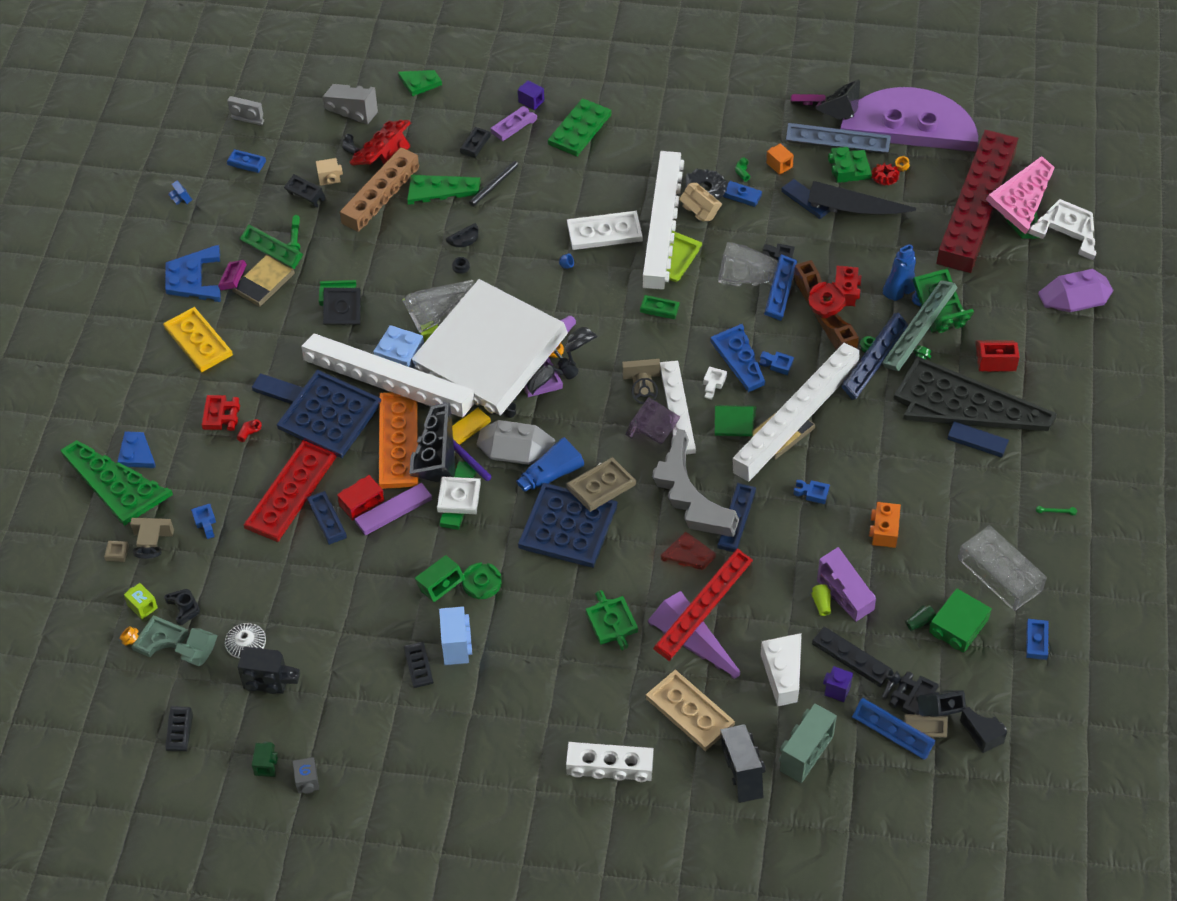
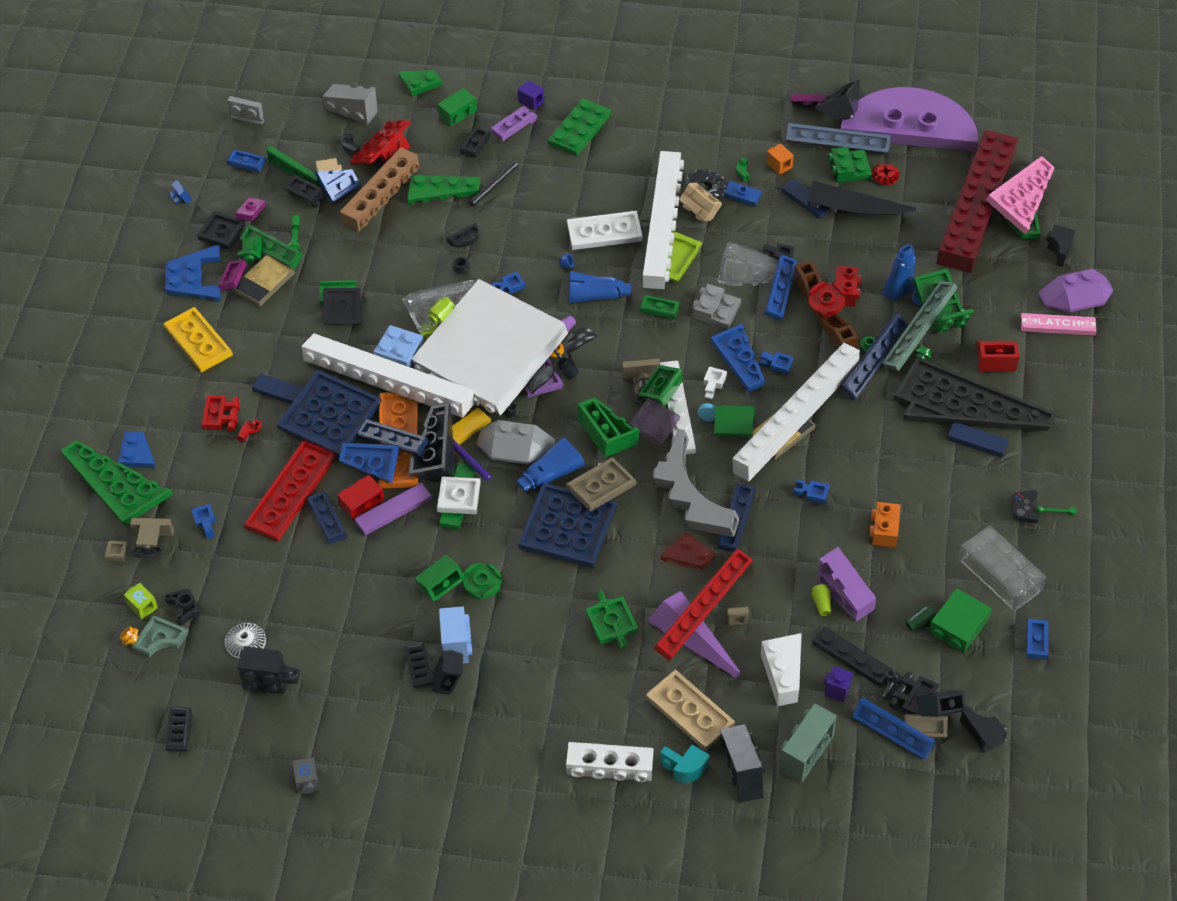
sand green brick [175,628,218,666] -> none
dark green brick [252,742,278,777] -> none
light orange hinge [895,156,910,172] -> none
white wing [1028,199,1096,260] -> none
none -> black plate [197,211,246,249]
none -> magenta plate [235,197,265,222]
none -> green bracket [237,237,262,262]
none -> green tile [266,146,322,188]
none -> wing [315,170,360,202]
none -> blue wing [339,443,399,484]
none -> dark blue tile [357,419,429,456]
none -> lime brick [428,297,455,324]
none -> black brick [432,650,463,695]
none -> green brick [437,88,477,127]
none -> blue plate [491,272,526,295]
none -> blue piece [569,271,631,304]
none -> green wedge [577,397,640,458]
none -> green slope [639,365,683,410]
none -> teal brick [660,745,710,783]
none -> light grey plate [692,284,741,329]
none -> medium azure tile [698,403,715,422]
none -> dark tan tile [727,607,749,626]
none -> black piece [1012,490,1040,523]
none -> bright pink tile [1020,313,1096,335]
none -> black arch [1046,224,1075,267]

